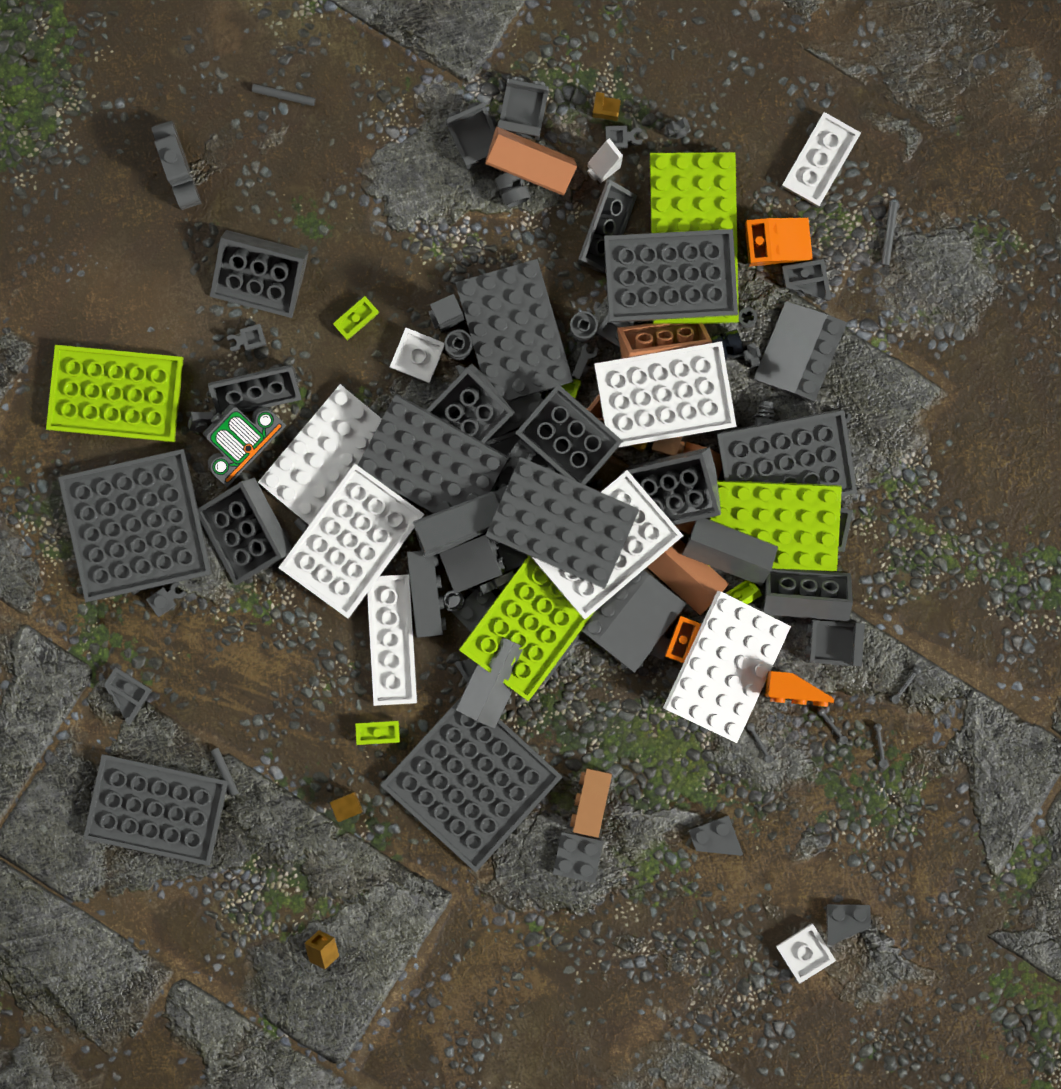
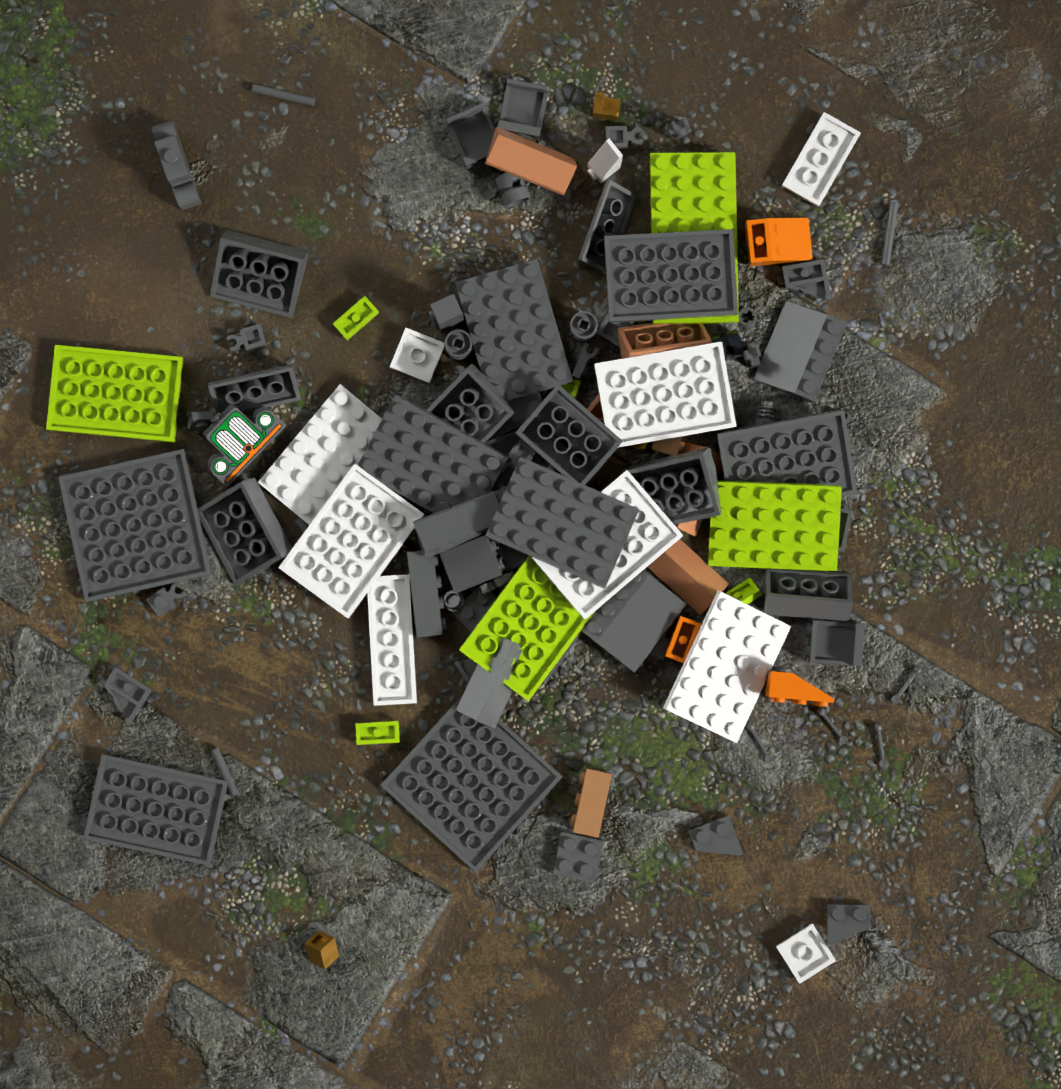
pearl gold panel [330,792,363,822] -> none
dark grey slope [682,518,778,586] -> none

